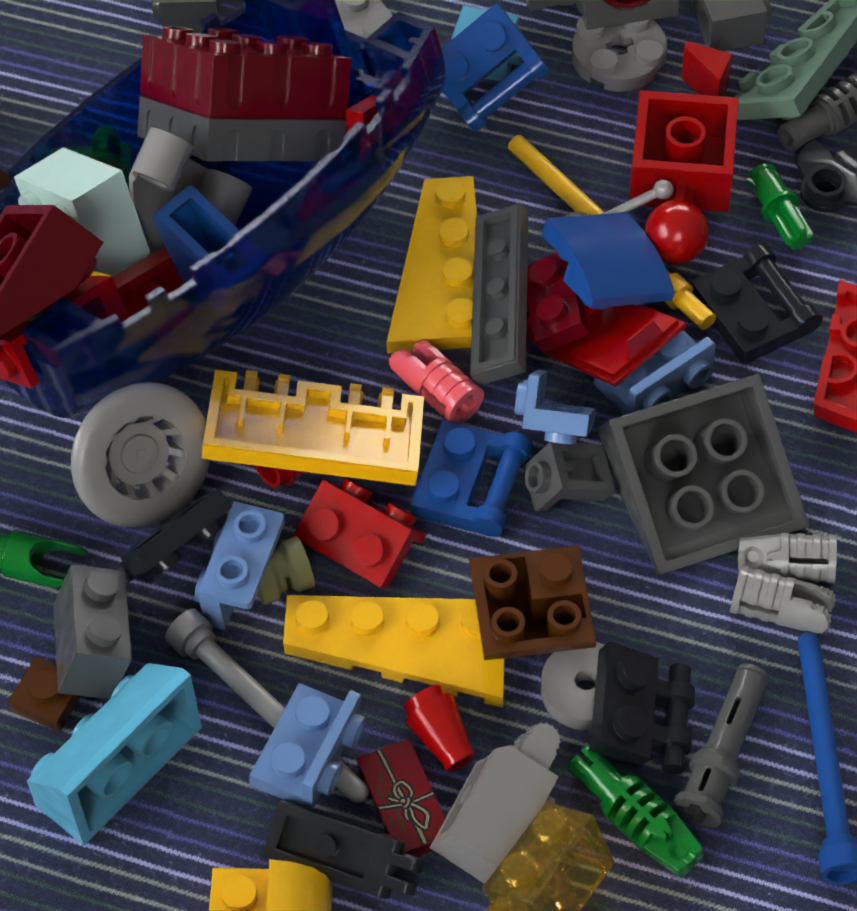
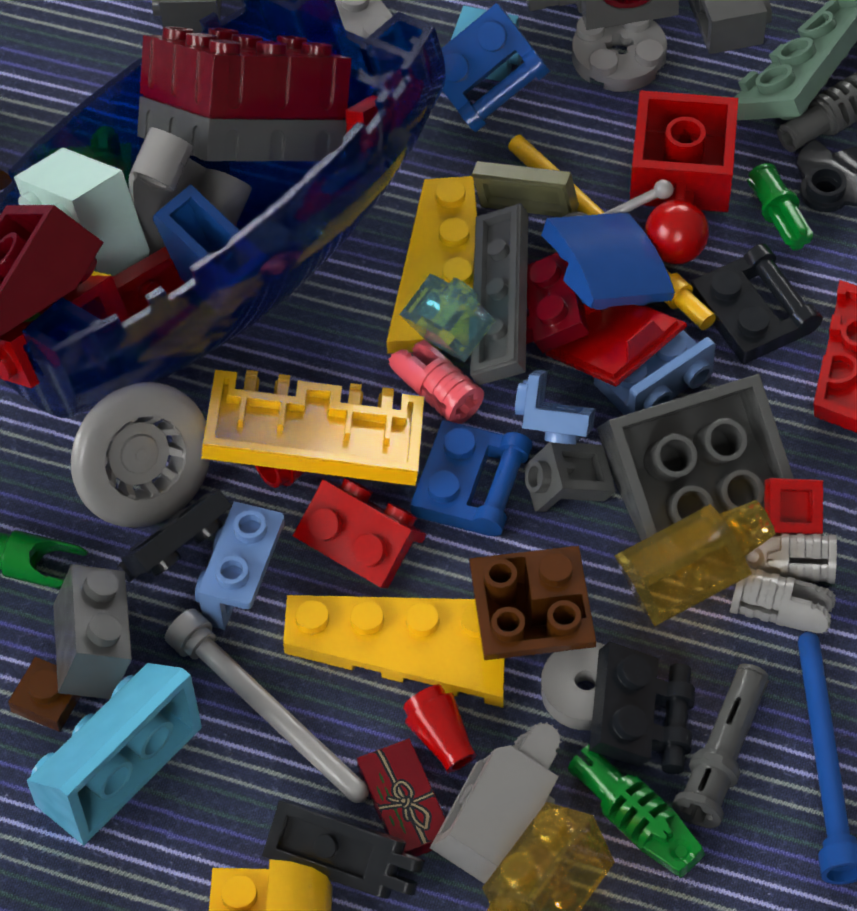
medium blue bracket [249,683,367,809] -> none
olive wheel [257,536,315,605] -> none
red slope [681,41,732,97] -> none
none -> clear light blue brick [399,273,496,362]
none -> olive tile [472,161,579,217]
none -> clear yellow hinge [614,500,776,626]
none -> red plate [764,478,823,535]

